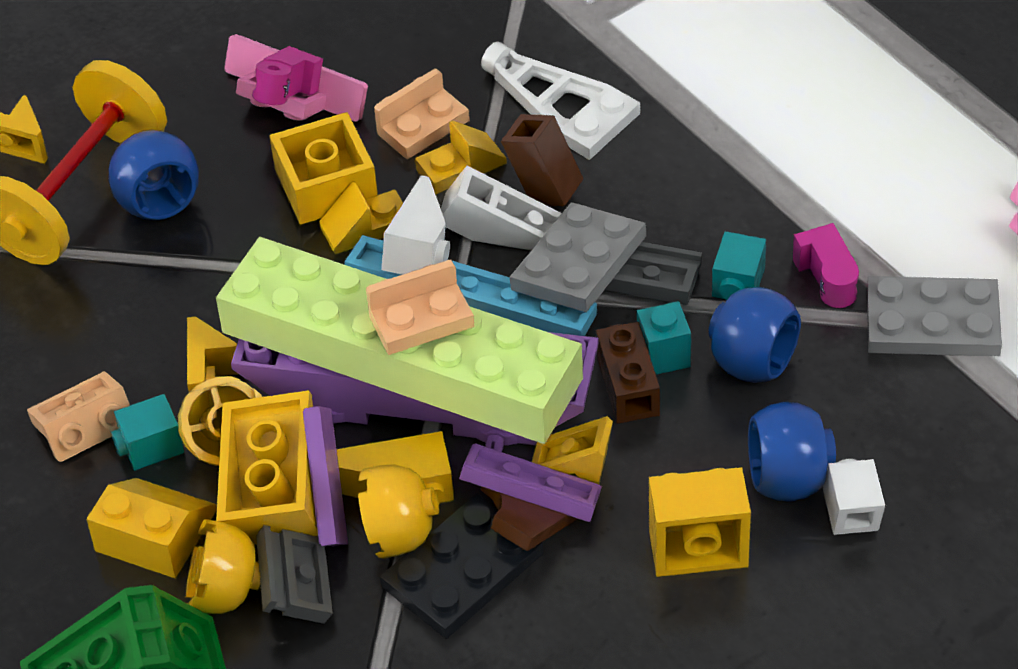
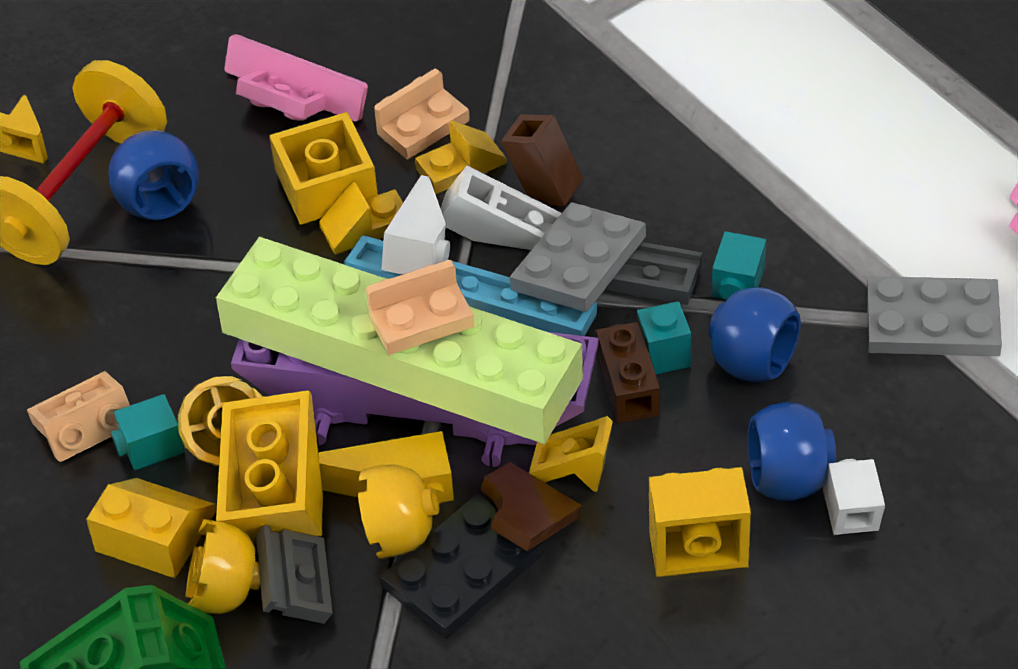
yellow slope [187,317,238,392] -> none
dark pink leg [252,46,323,105] -> none
medium lavender tile [303,406,348,546] -> none
medium lavender tile [459,444,602,522] -> none
white plate [481,41,640,160] -> none
dark pink leg [792,223,859,308] -> none

